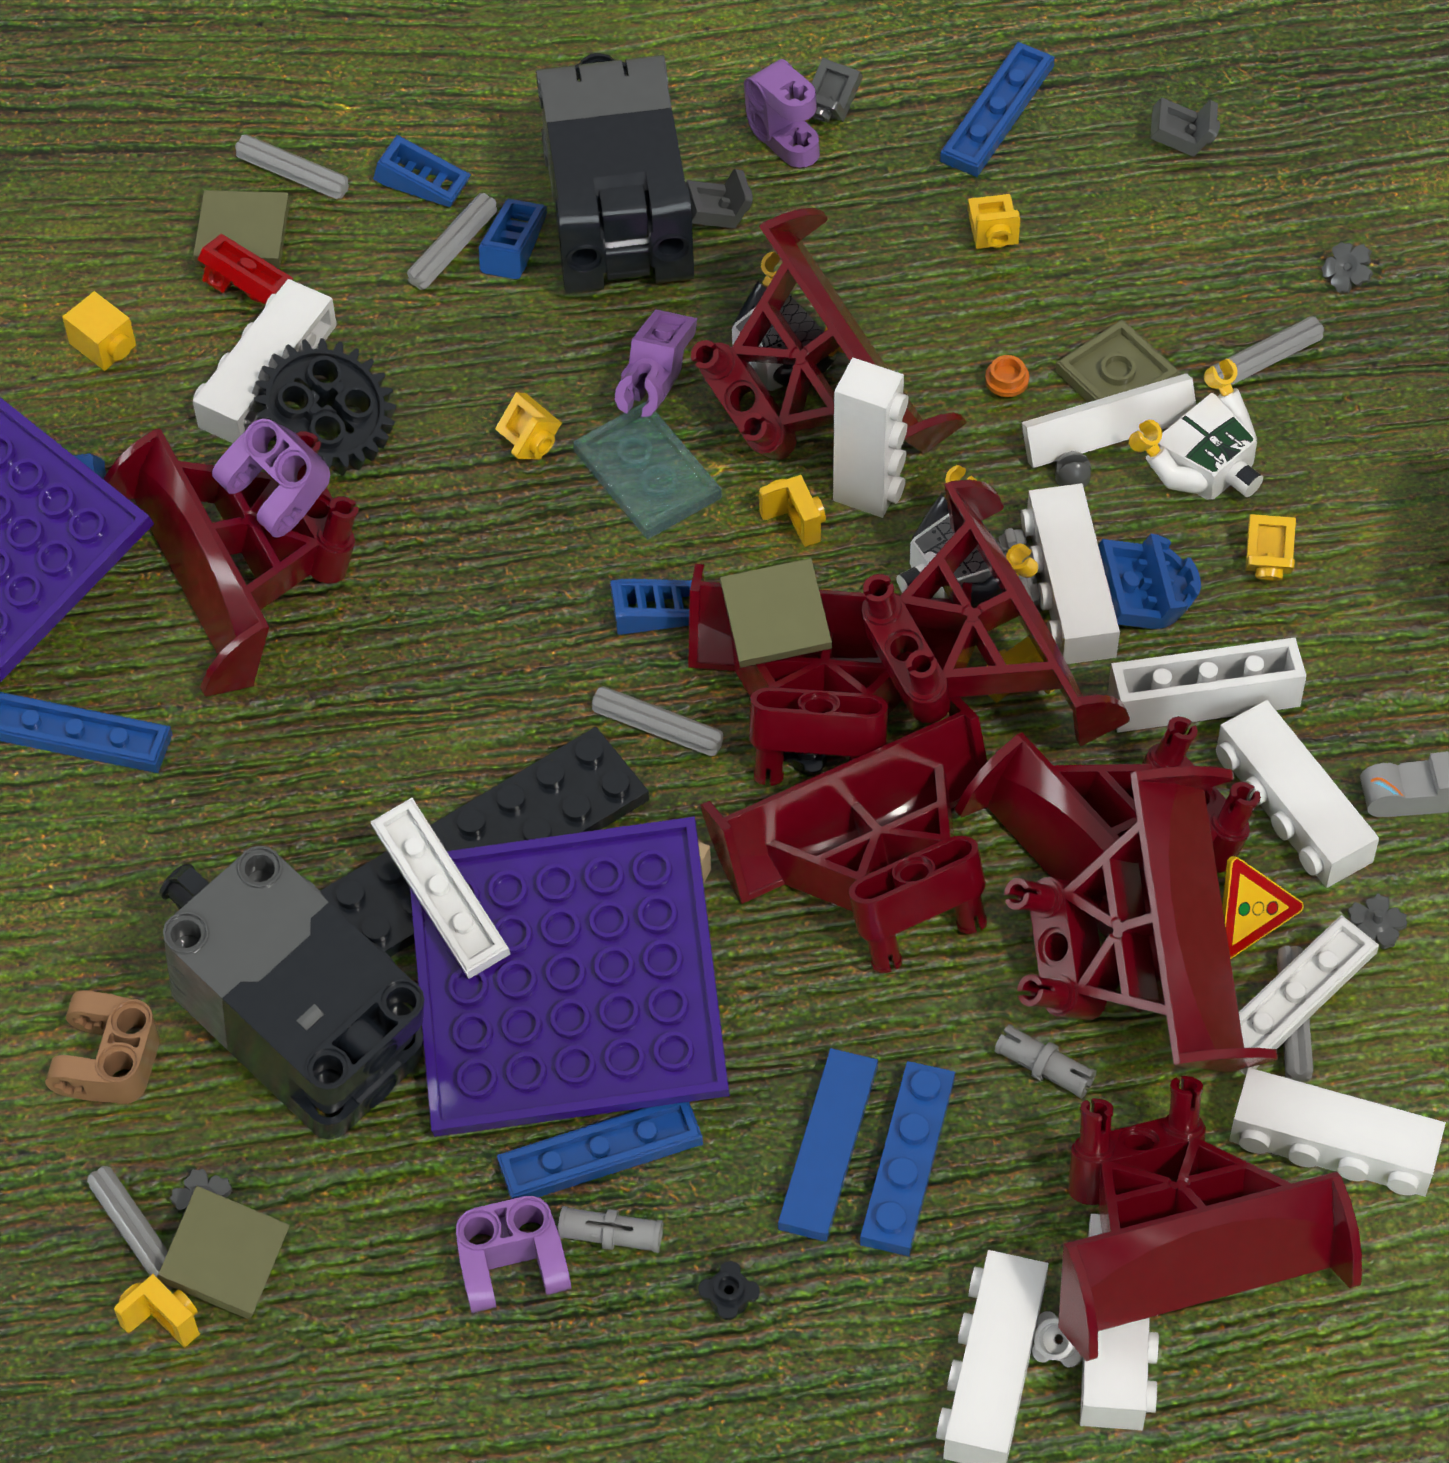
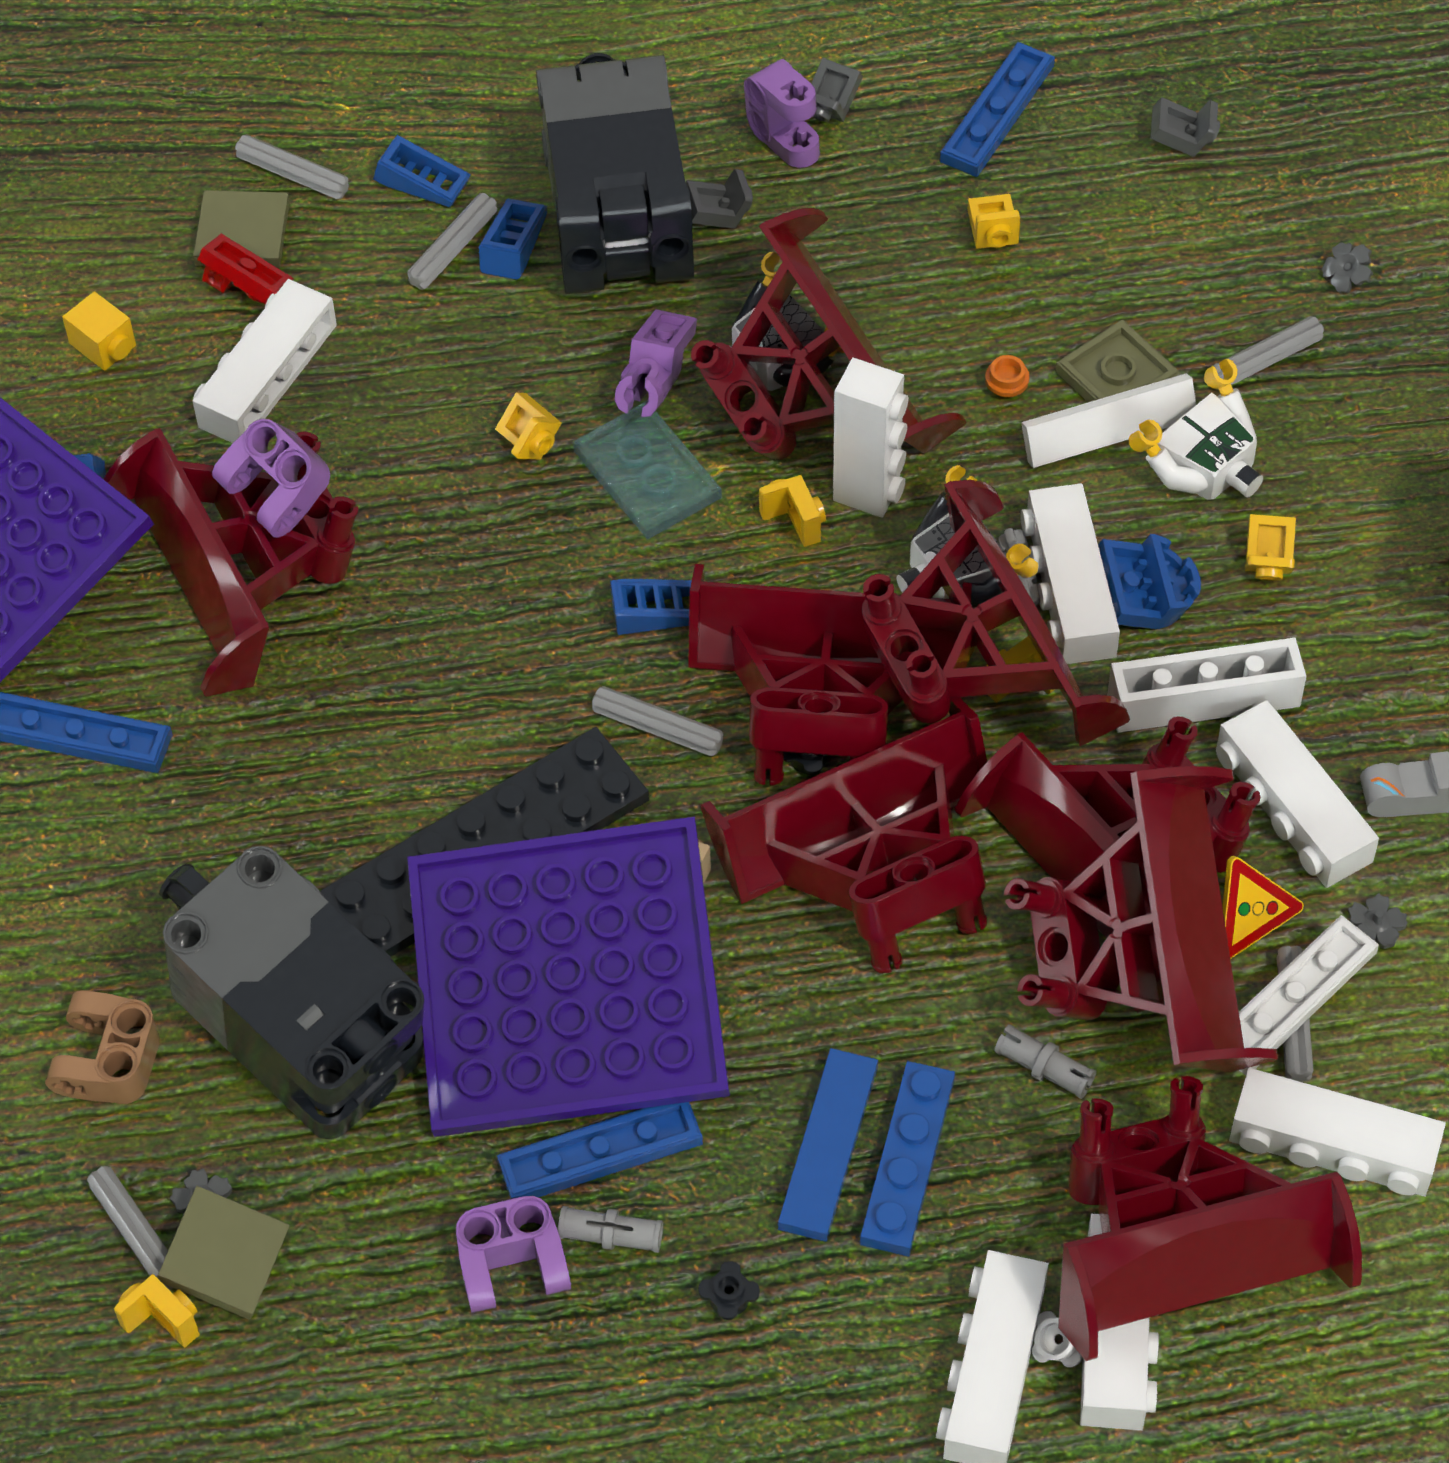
black gear [250,338,396,476] -> none
white tile [371,798,510,979] -> none
olive tile [720,558,832,668] -> none
dark grey hinge [1055,451,1091,488] -> none

